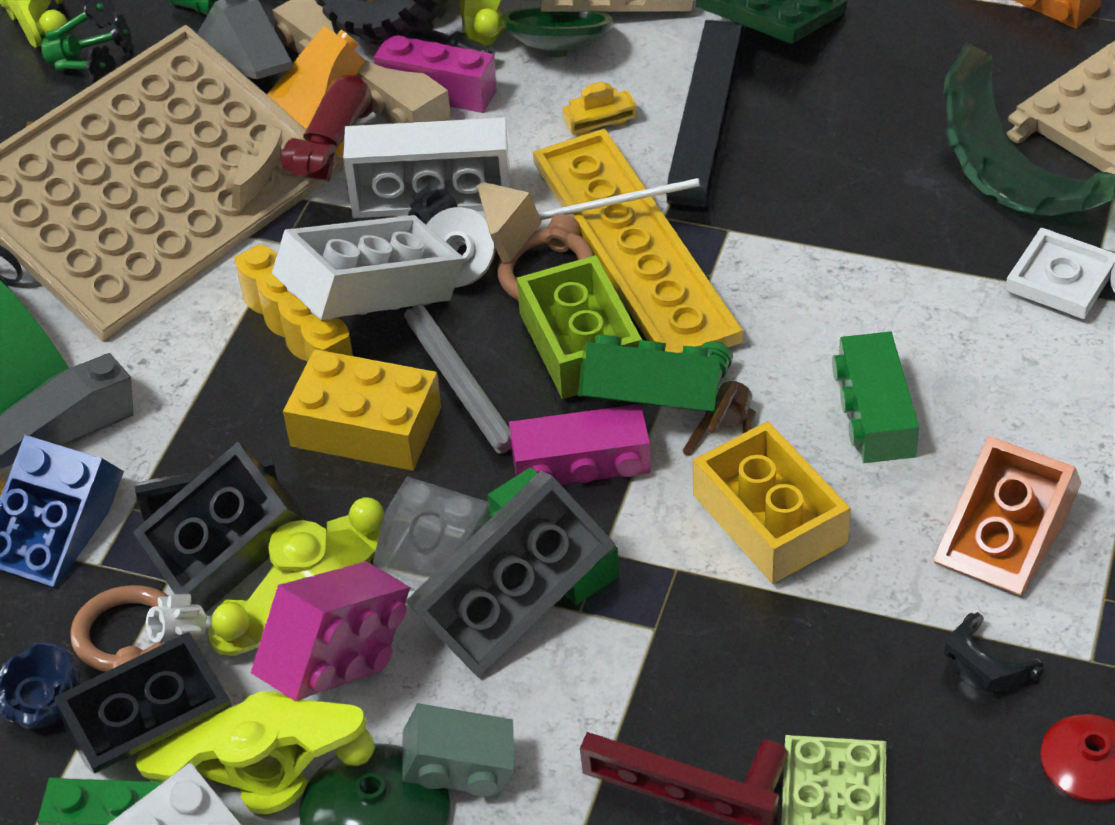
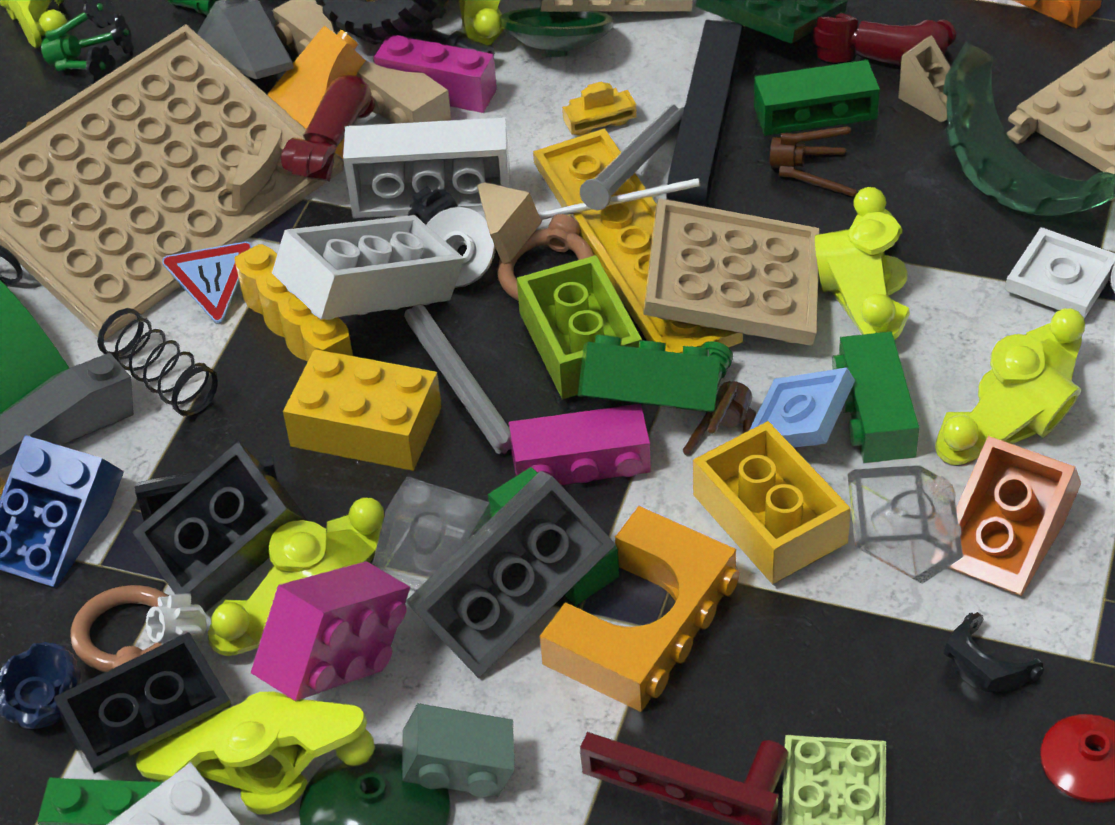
none -> black piece [97,308,218,416]
none -> piece [162,241,252,324]
none -> light orange arch [540,506,740,712]
none -> light grey axle [580,104,684,210]
none -> tan plate [643,198,819,346]
none -> light blue plate [749,368,855,448]
none -> green brick [754,60,880,136]
none -> reddish brown plant [770,126,857,197]
none -> dark red piece [812,13,956,66]
none -> neon yellow piece [815,187,910,340]
none -> clear slope [847,465,963,584]
none -> tan slope [899,35,970,122]
none -> neon yellow piece [935,308,1085,465]

